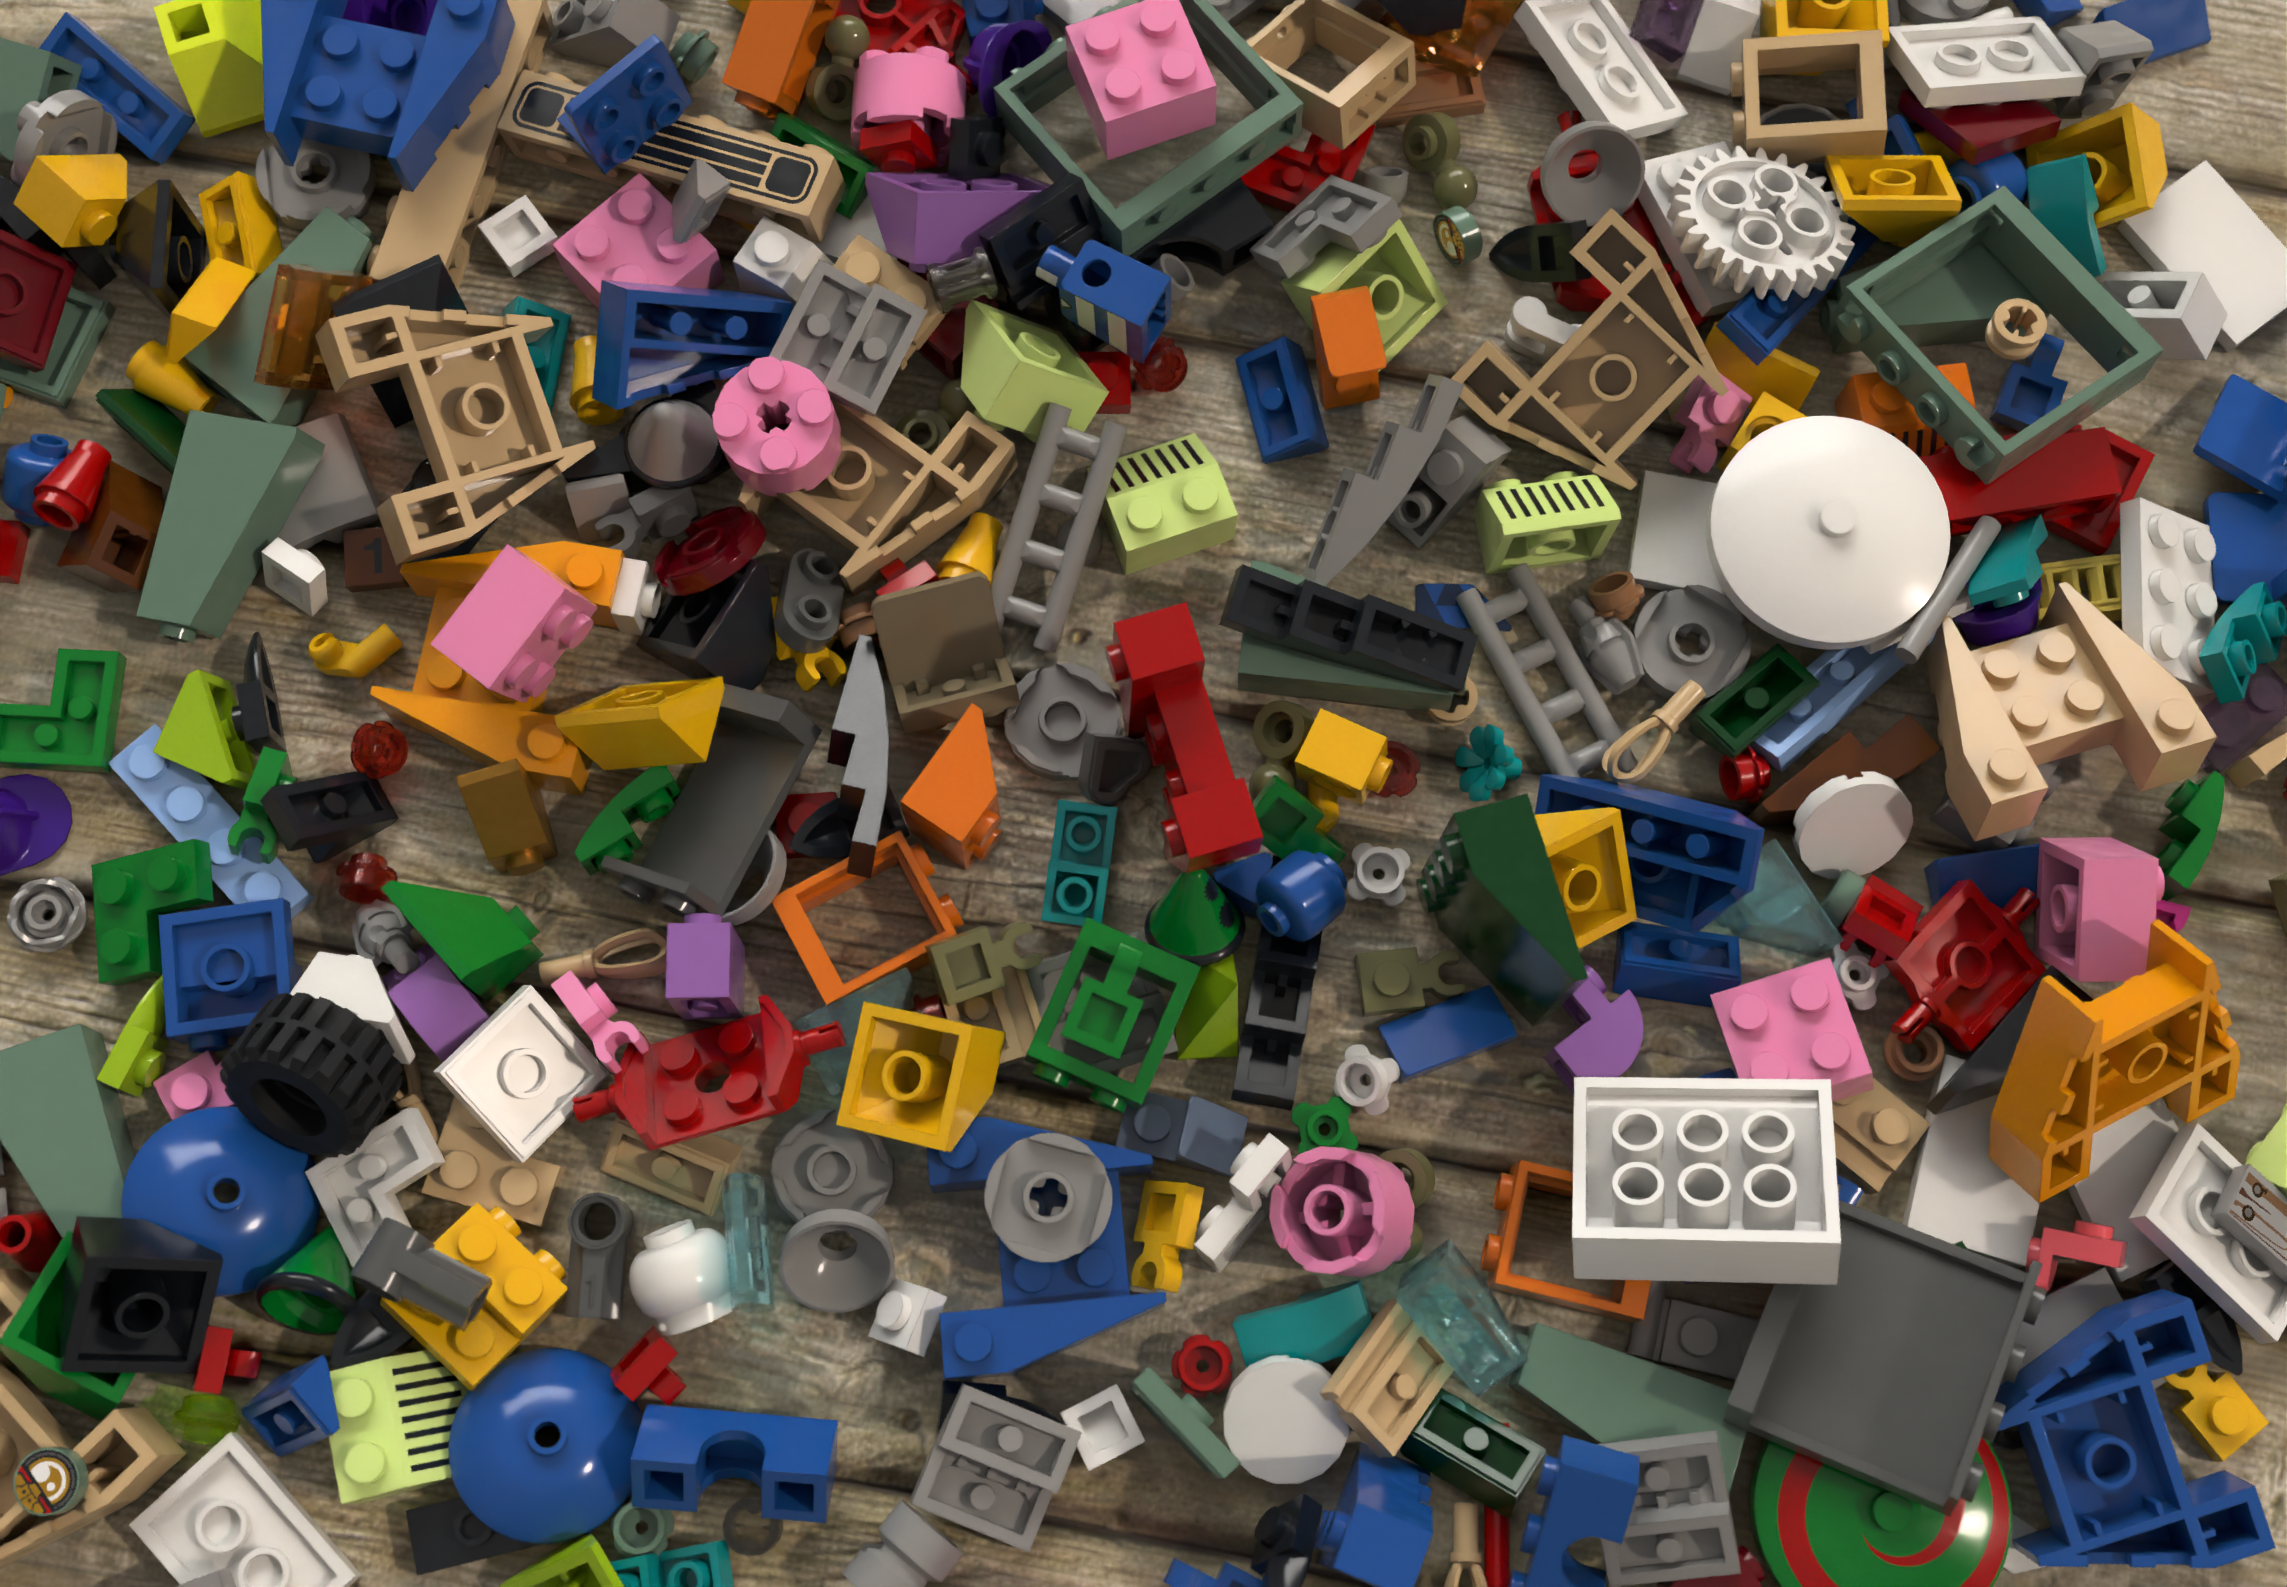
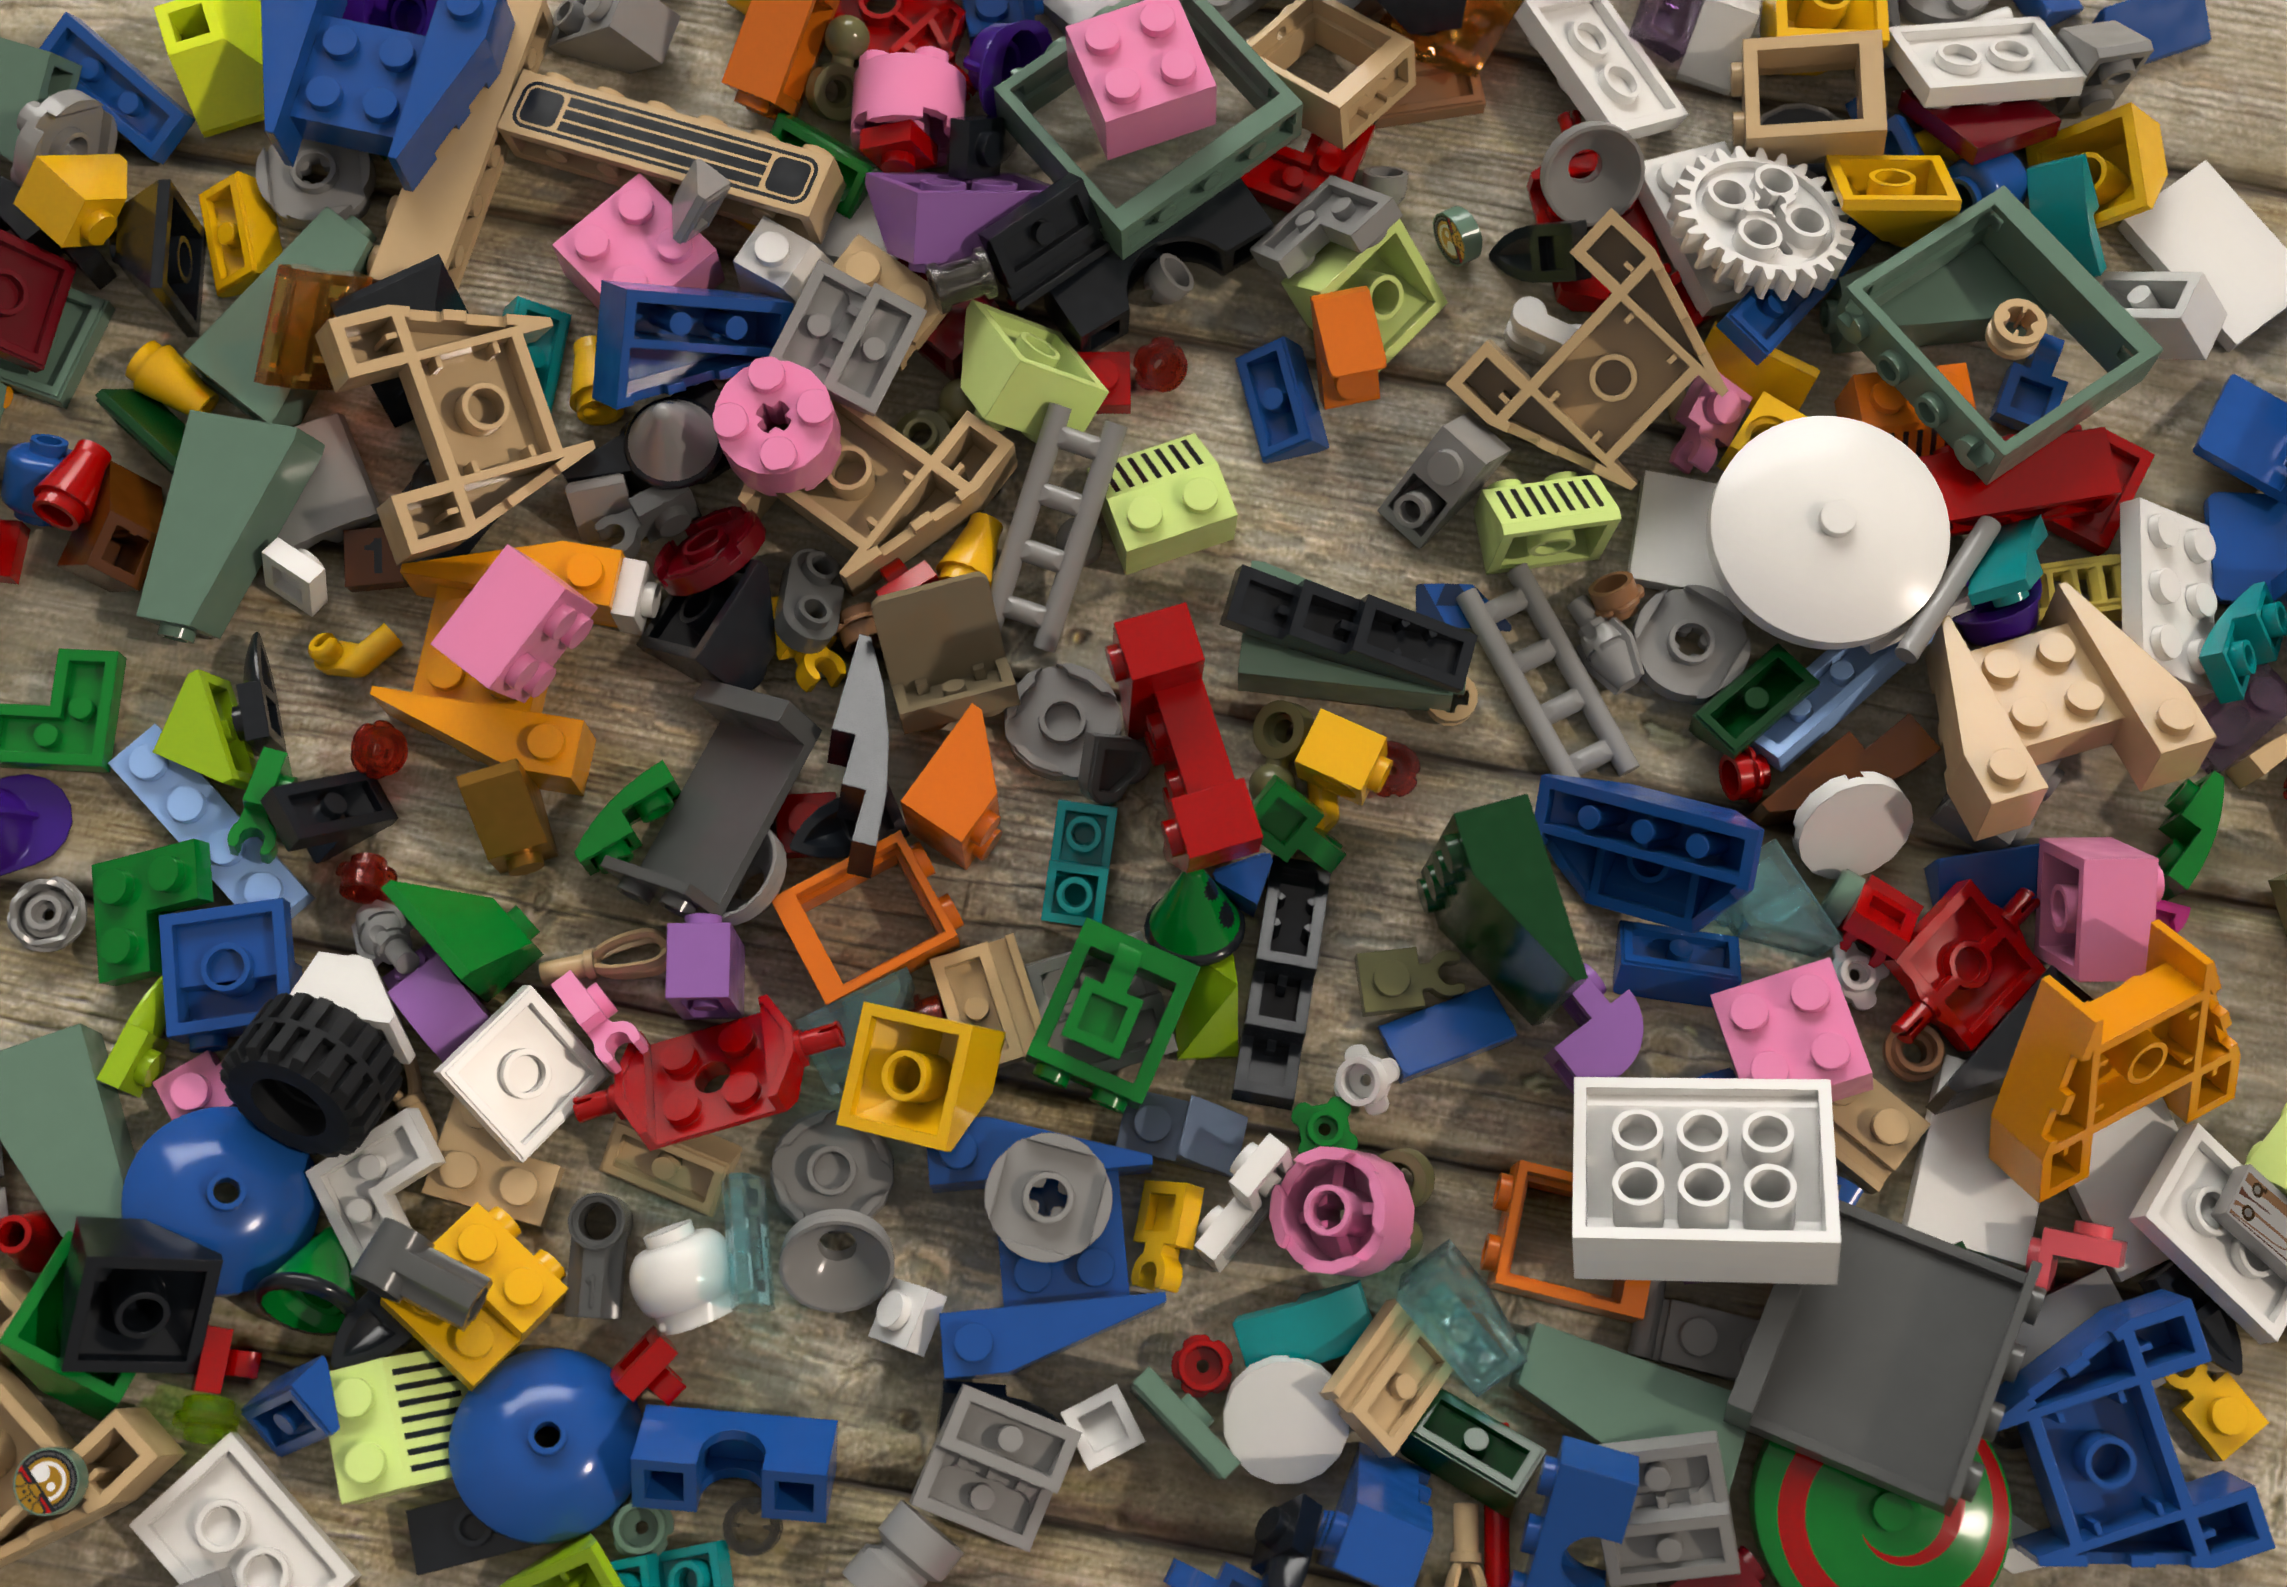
yellow slope [165,257,255,364] -> none
white plate [478,195,558,277] -> none
yellow slope [554,676,725,770] -> none
blue bracket [557,34,693,174] -> none
sand green plate [669,30,720,84] -> none
olive plate [925,922,1043,1006] -> none
blue torso [1036,240,1171,364] -> none
blue head [1256,850,1347,942] -> none
light grey slope [1302,373,1464,586] -> none
white plate [1347,843,1410,907] -> none
olive plate [1402,112,1478,209] -> none
teal plant [1455,724,1522,802] -> none
yellow slope [1535,807,1638,949] -> none
tan piece [1602,680,1706,784] -> none

